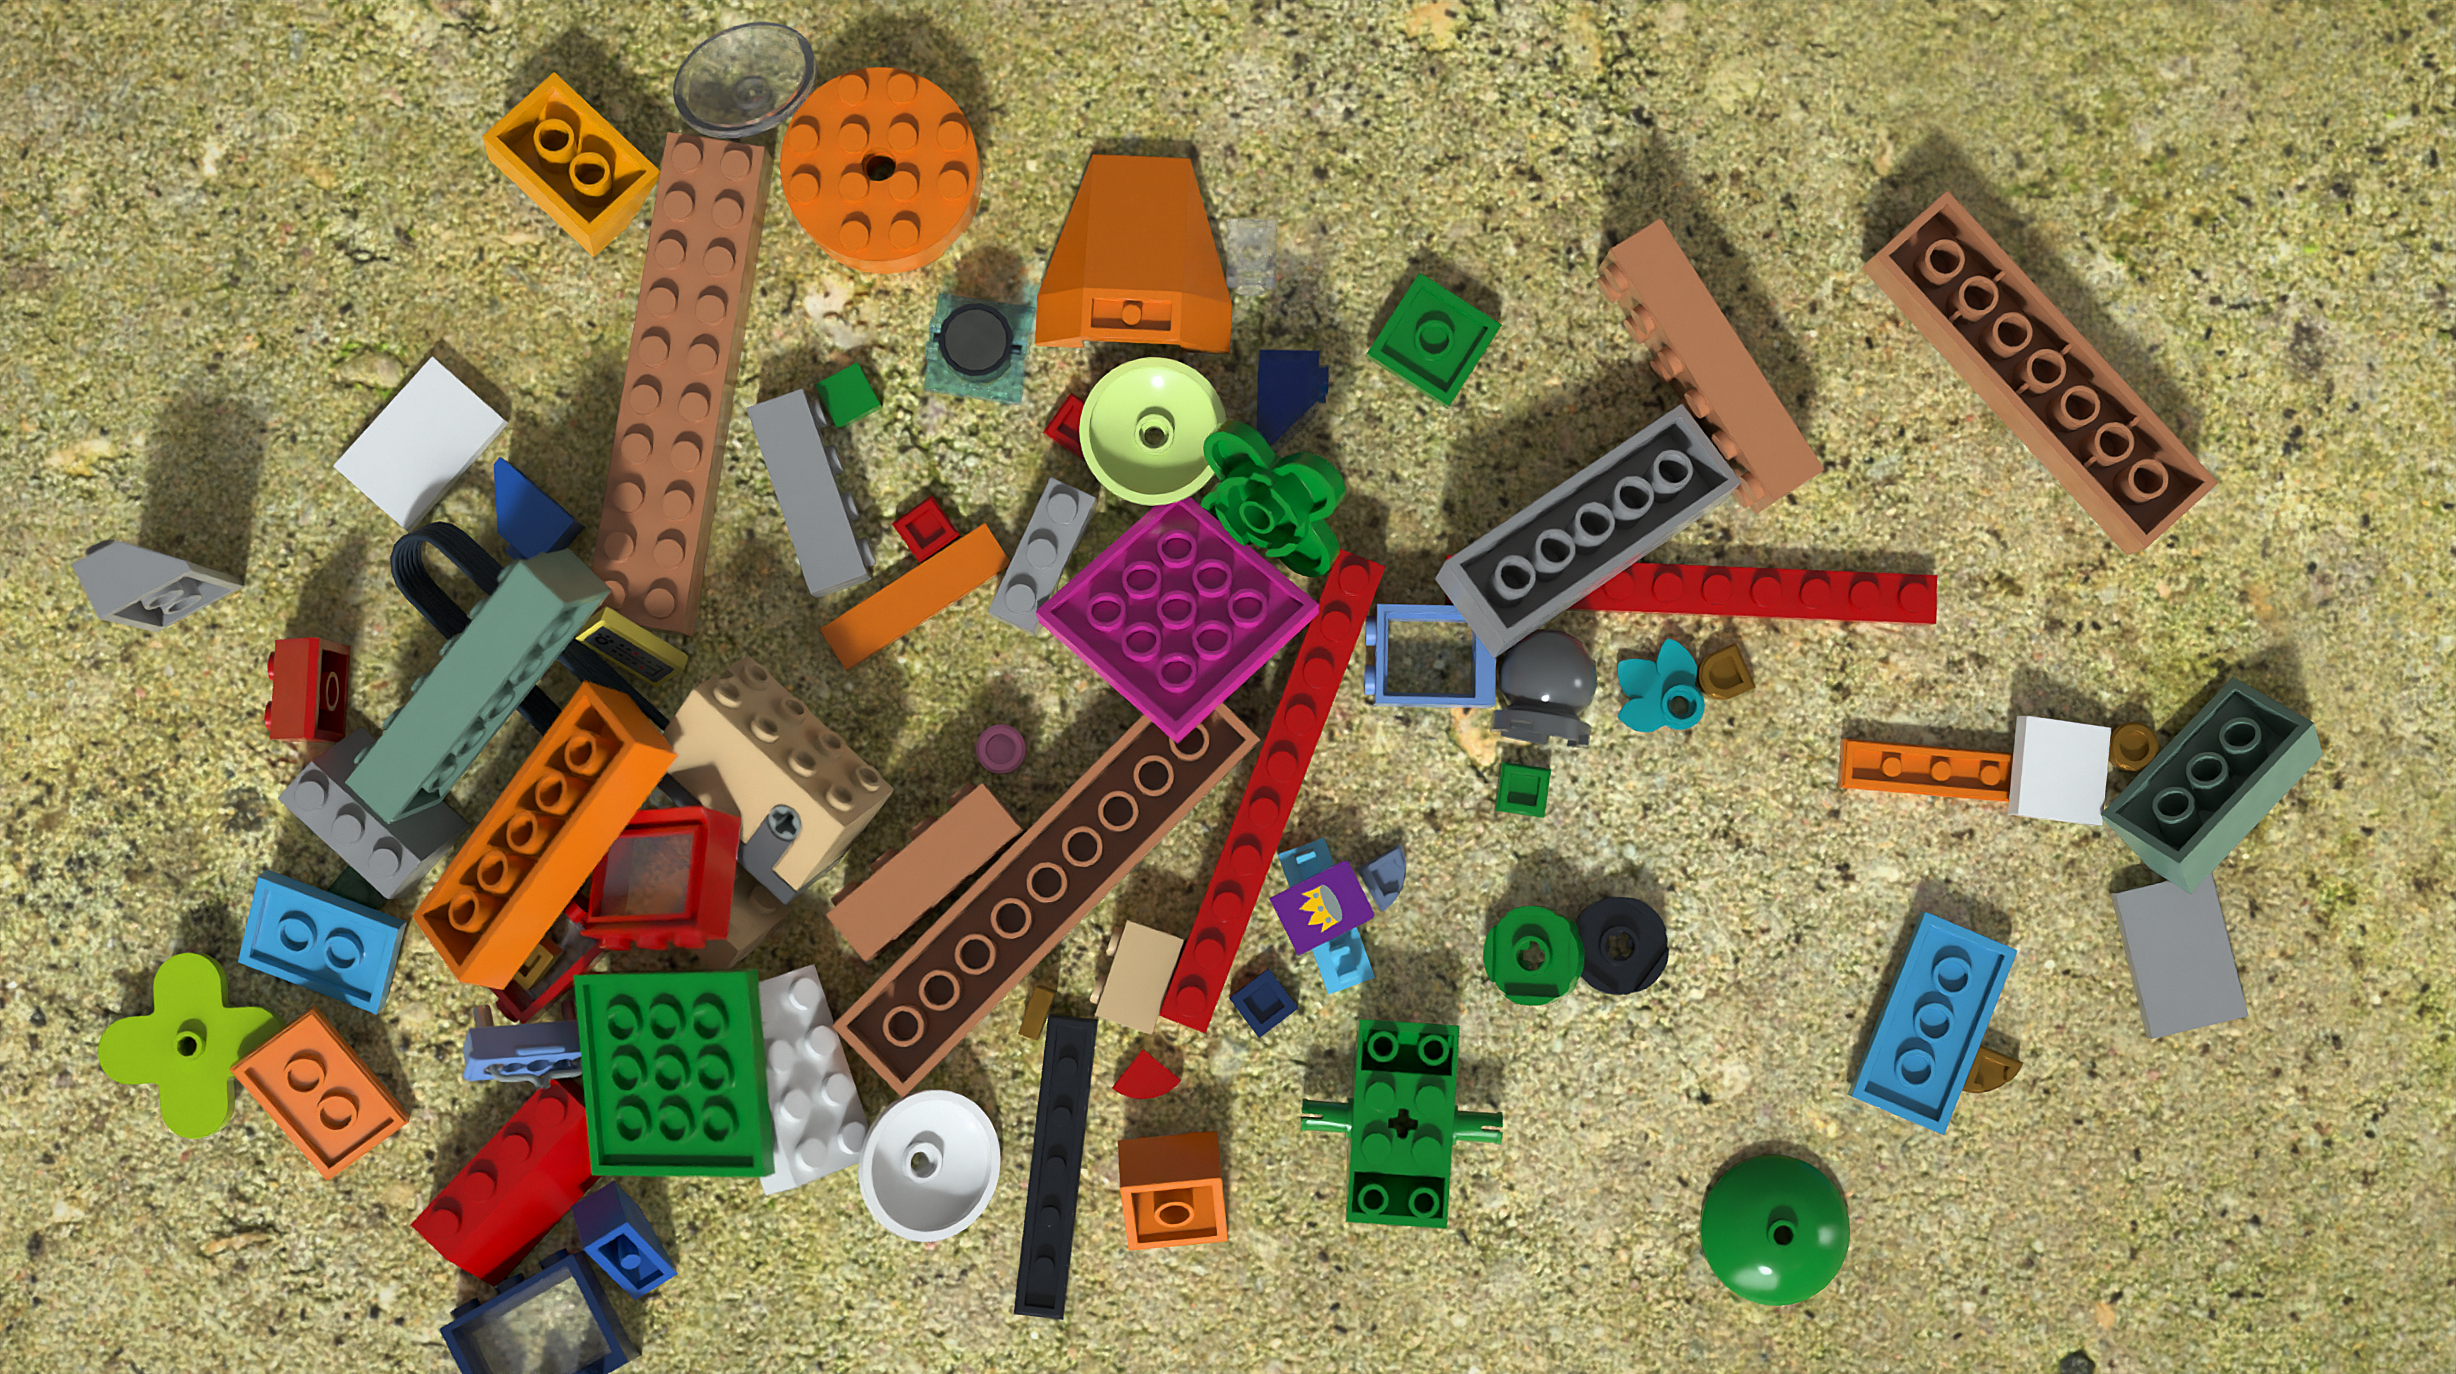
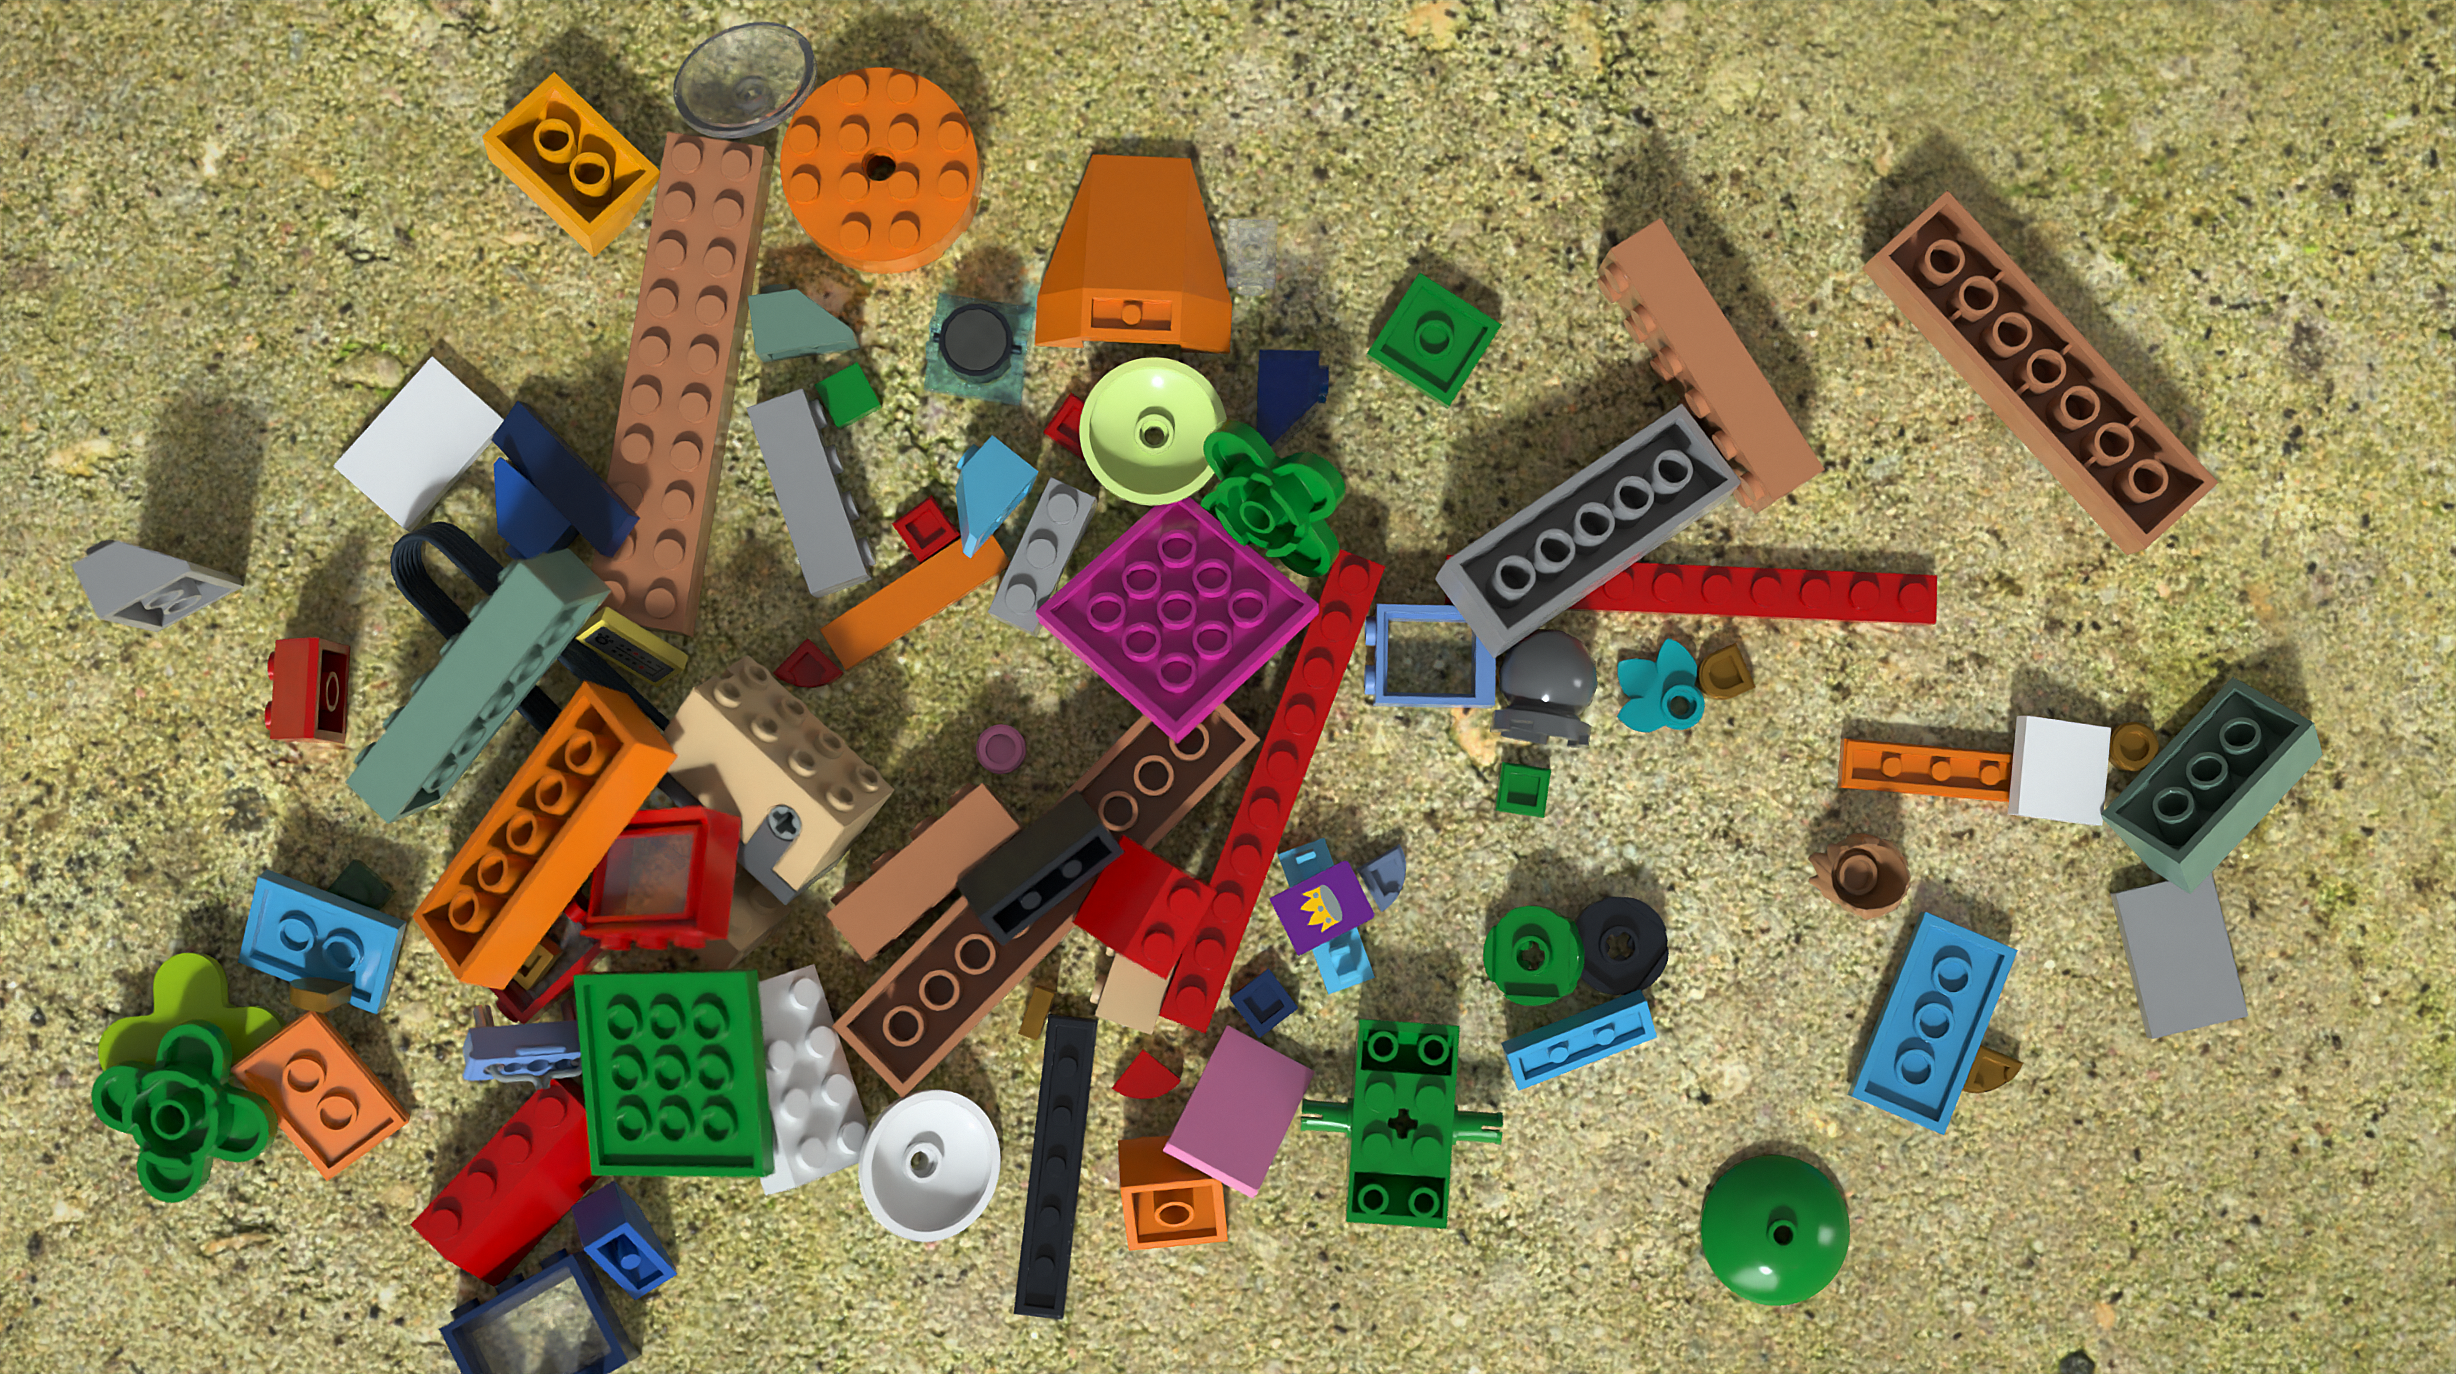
light grey slope [277,727,472,899] -> none
none -> green plant [91,1019,278,1203]
none -> pearl gold tile [289,977,352,1014]
none -> dark blue tile [491,400,640,558]
none -> sand green slope [748,284,860,363]
none -> red tile [773,638,844,688]
none -> medium azure slope [955,435,1039,558]
none -> black brick [955,790,1124,946]
none -> red slope [1072,834,1217,980]
none -> bright pink tile [1163,1025,1315,1198]
none -> dark azure plate [1501,989,1657,1091]
none -> medium nougat hair [1808,833,1911,920]

